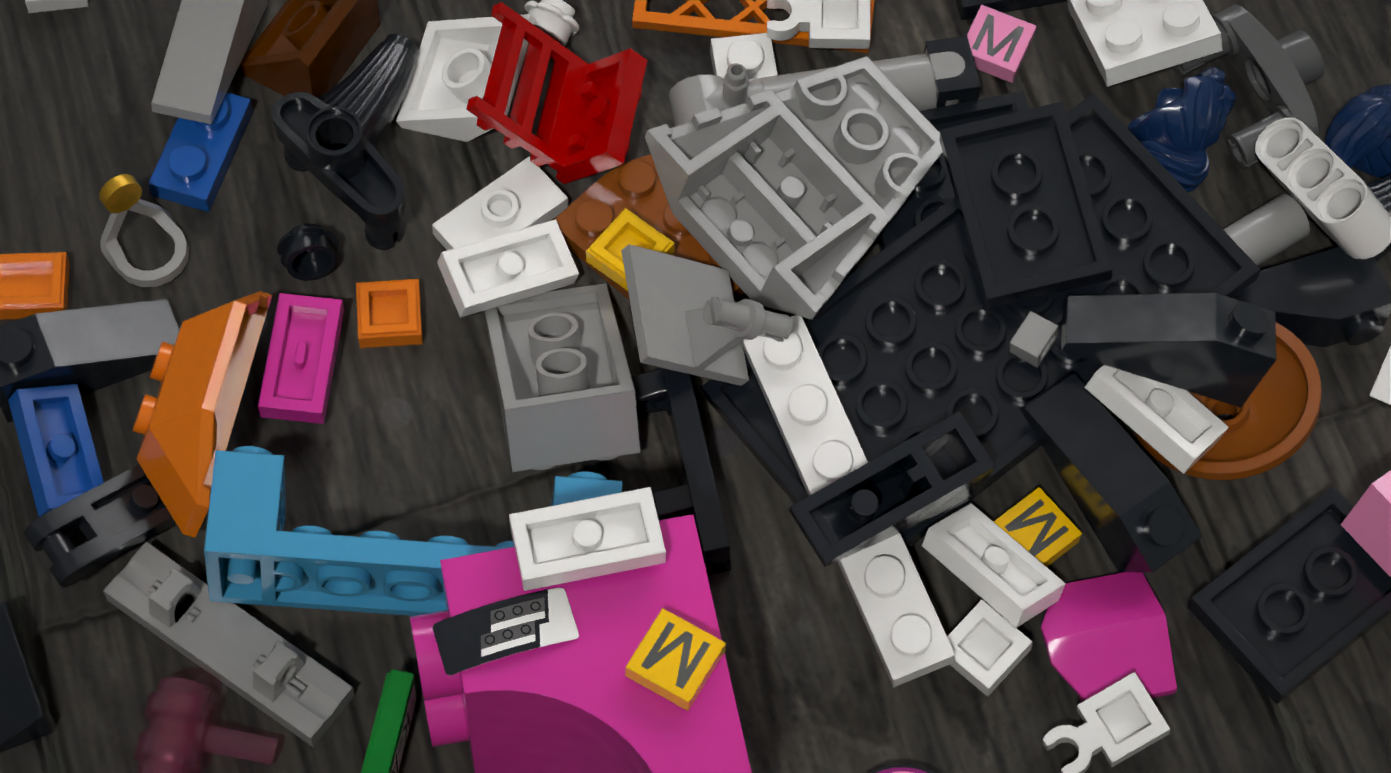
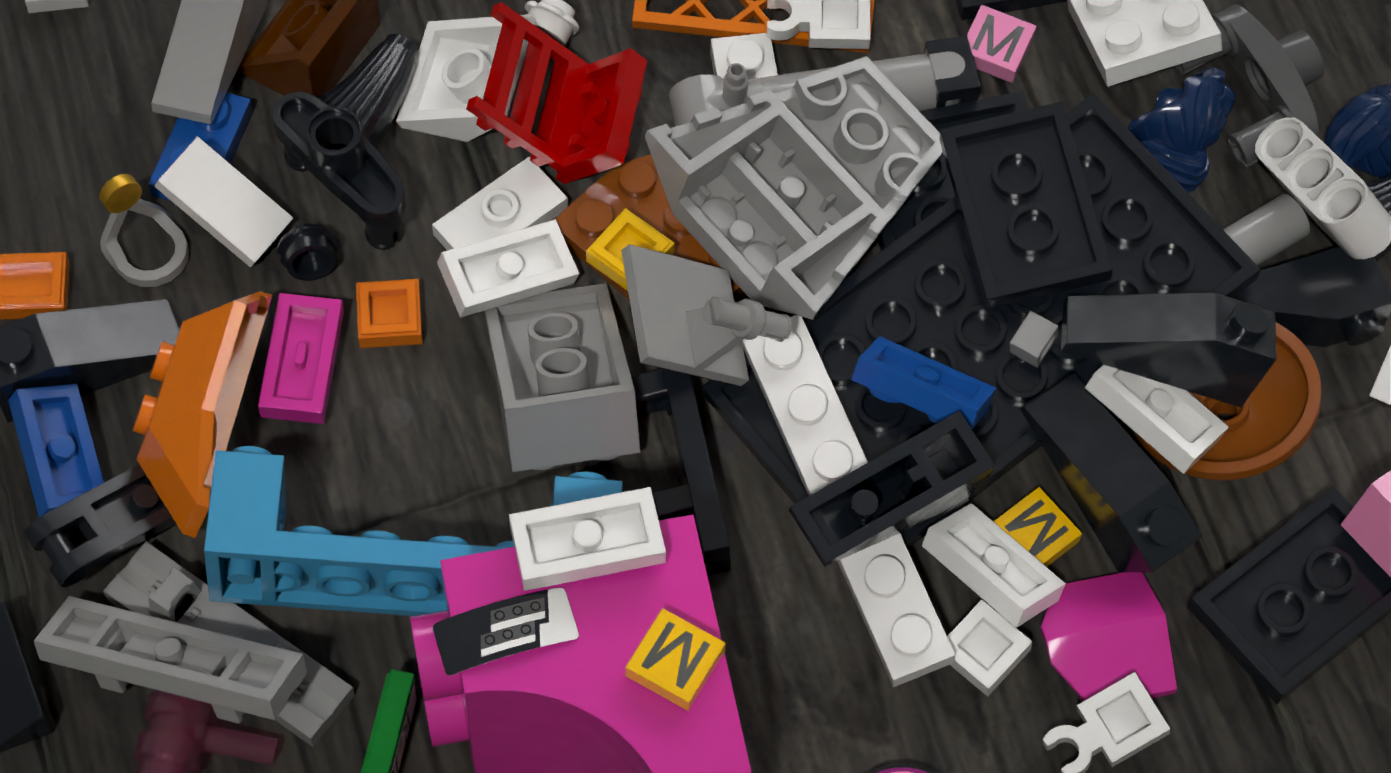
none -> light grey hinge [34,596,307,723]
none -> white tile [154,136,293,268]
none -> blue plate [851,336,996,429]

